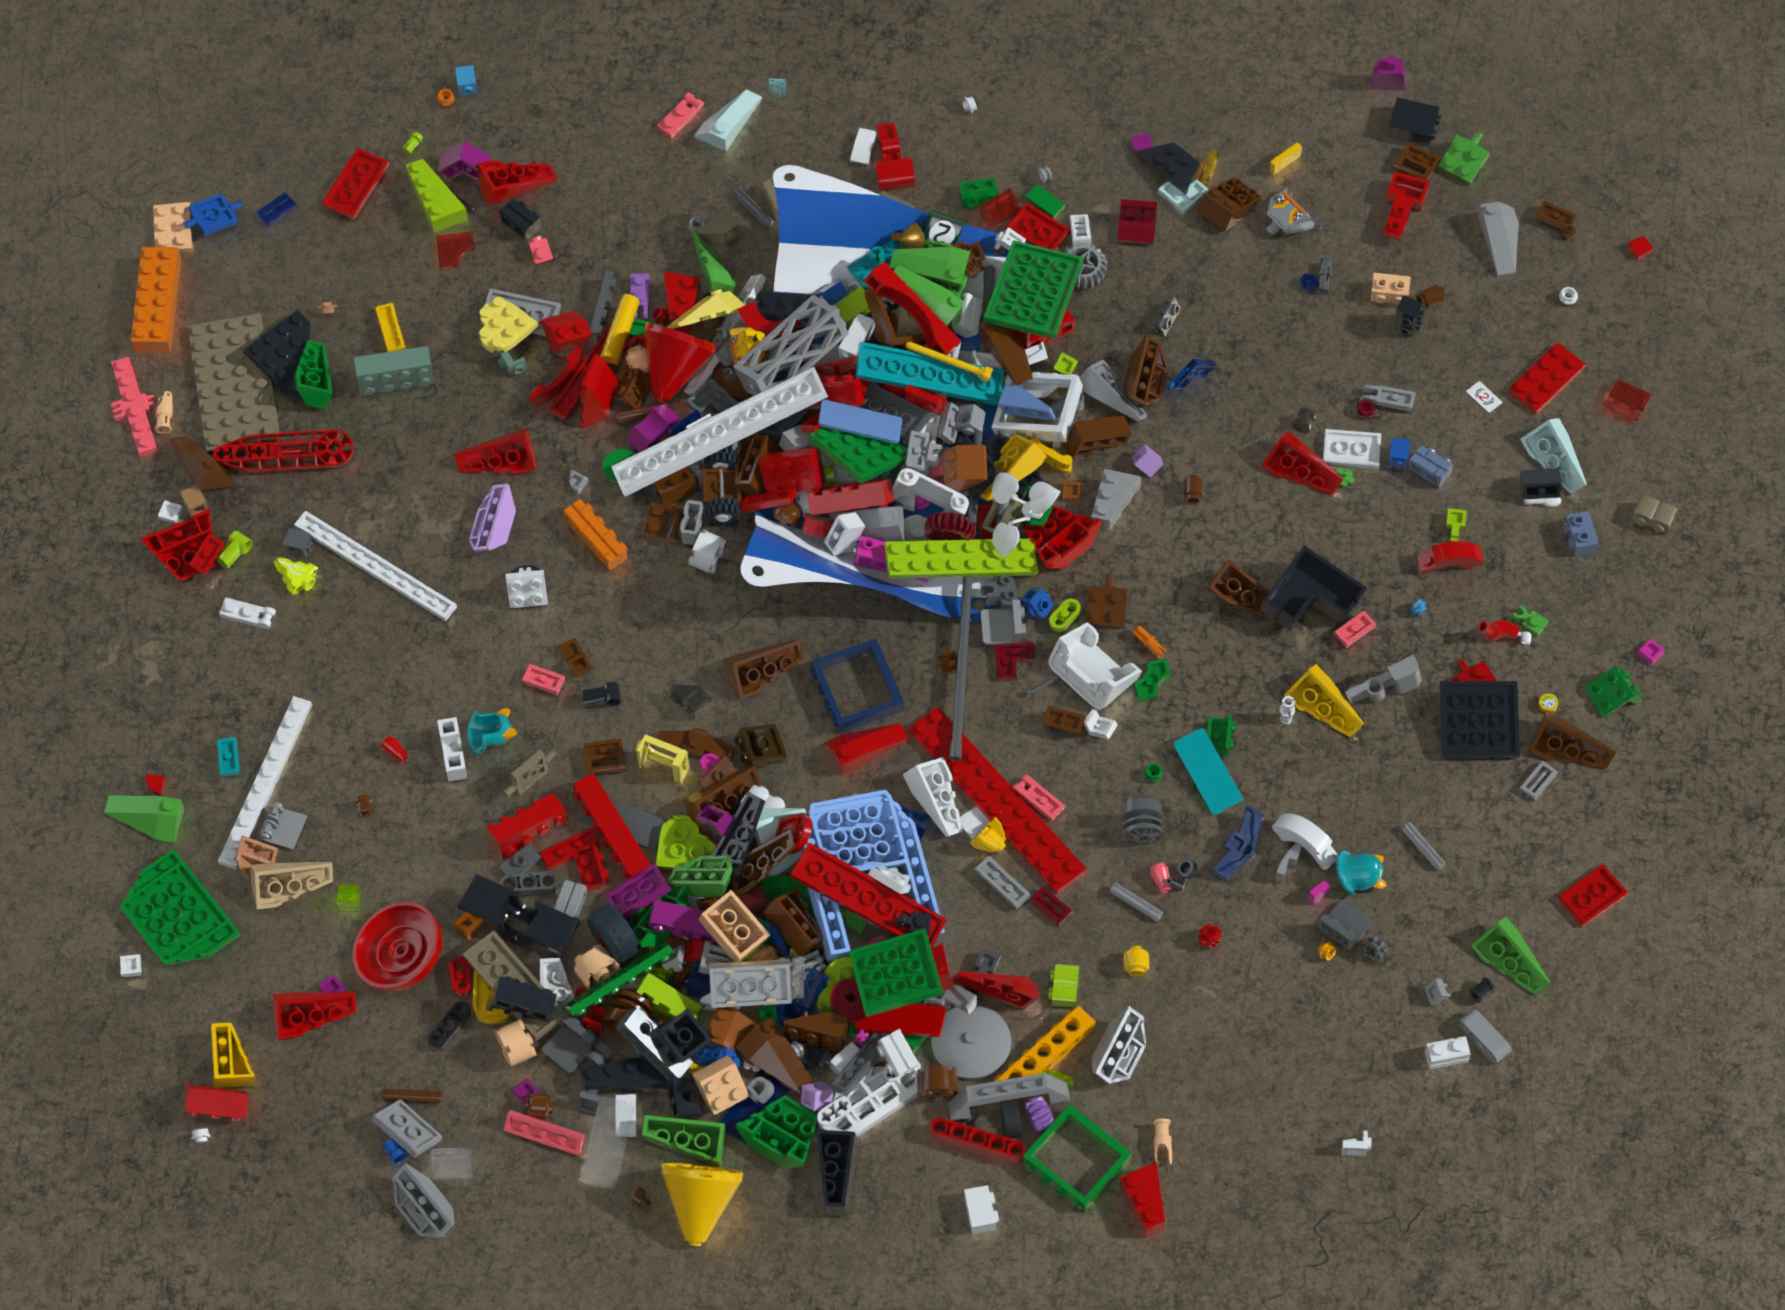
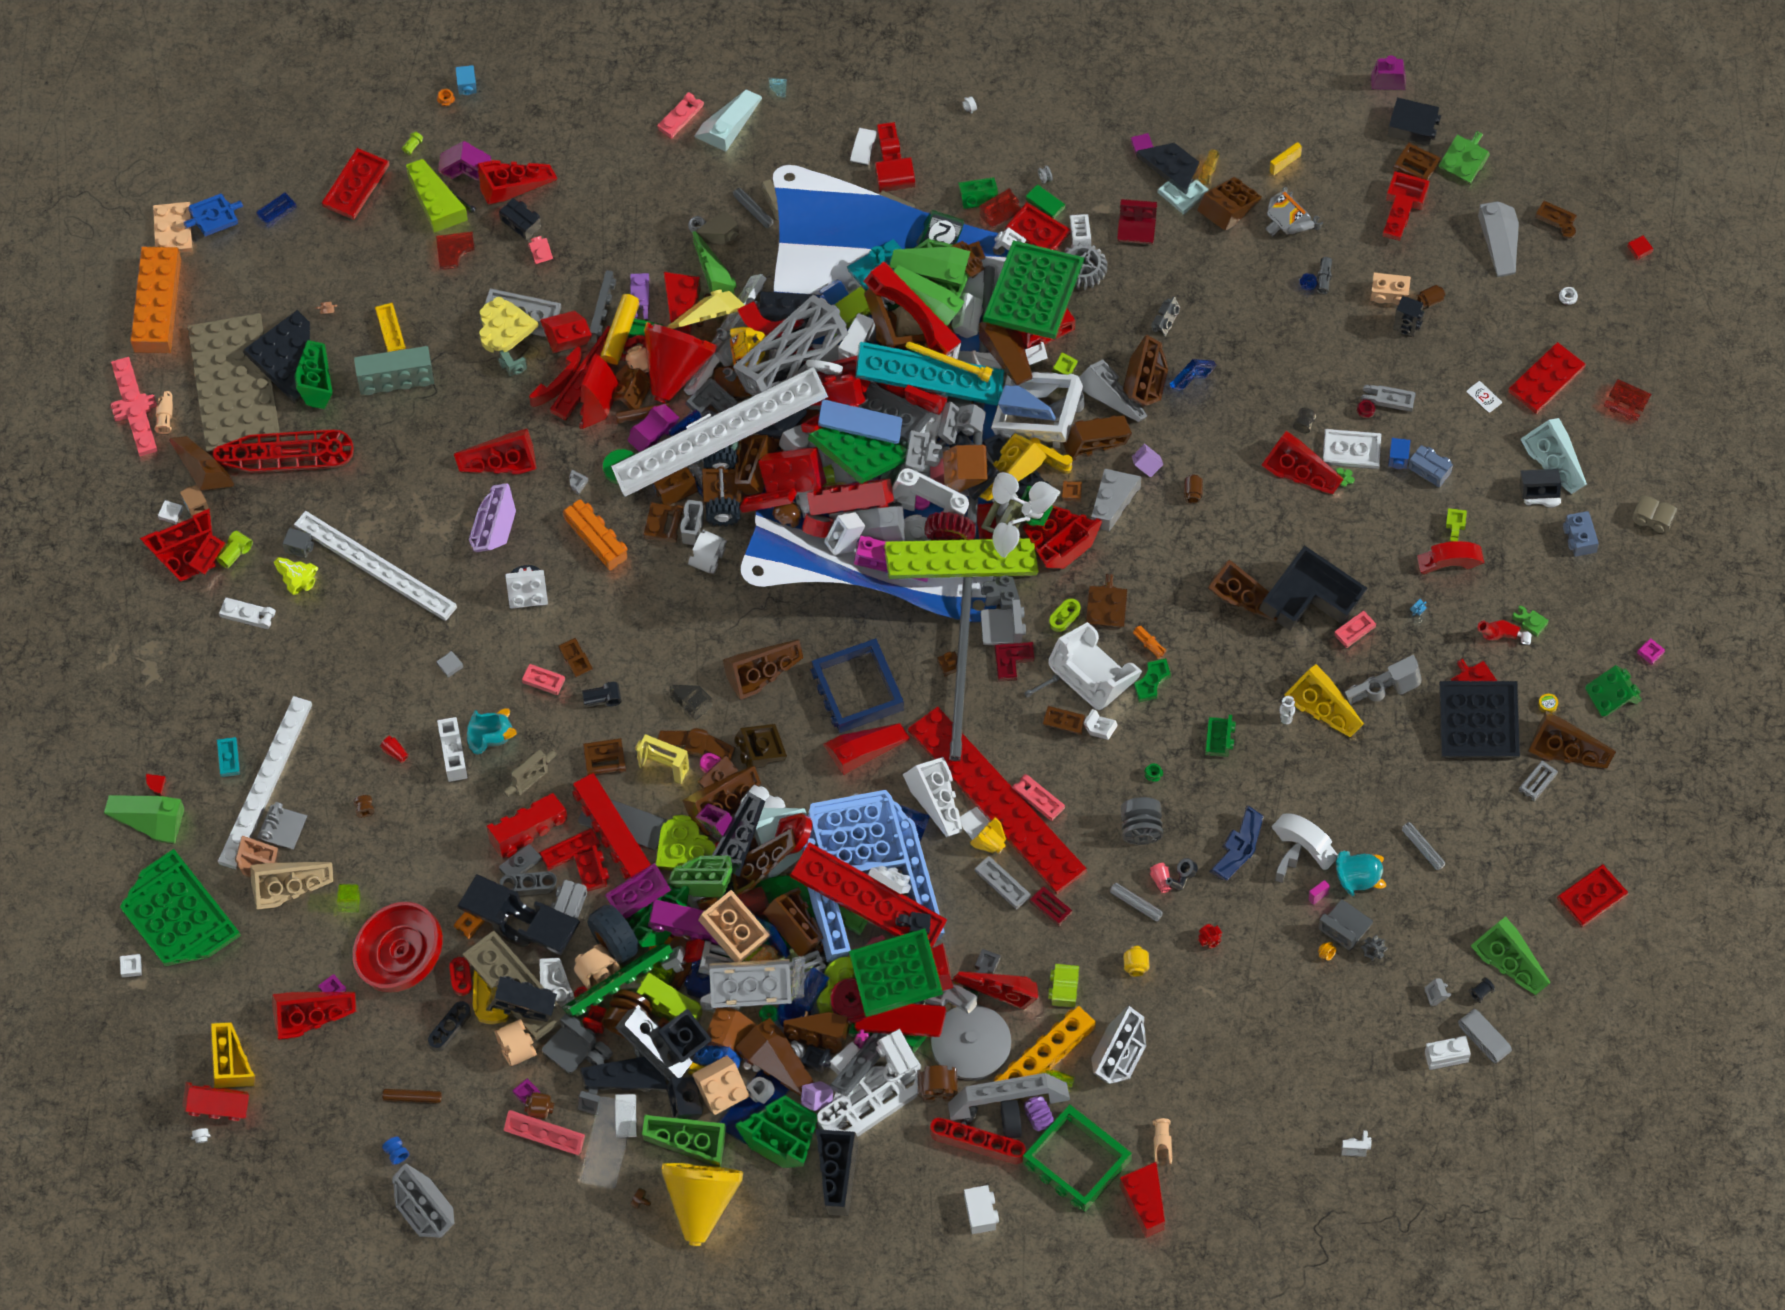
light grey tile [372,1099,443,1158] -> none
clear panel [430,1147,473,1179] -> none
red plate [652,306,669,324] -> none
pearl gold piece [891,223,925,249] -> none
blue brick [1020,587,1054,618] -> none
teal piece [1174,728,1243,815] -> none
none -> light grey tile [436,651,464,678]
none -> white tile [806,360,843,375]

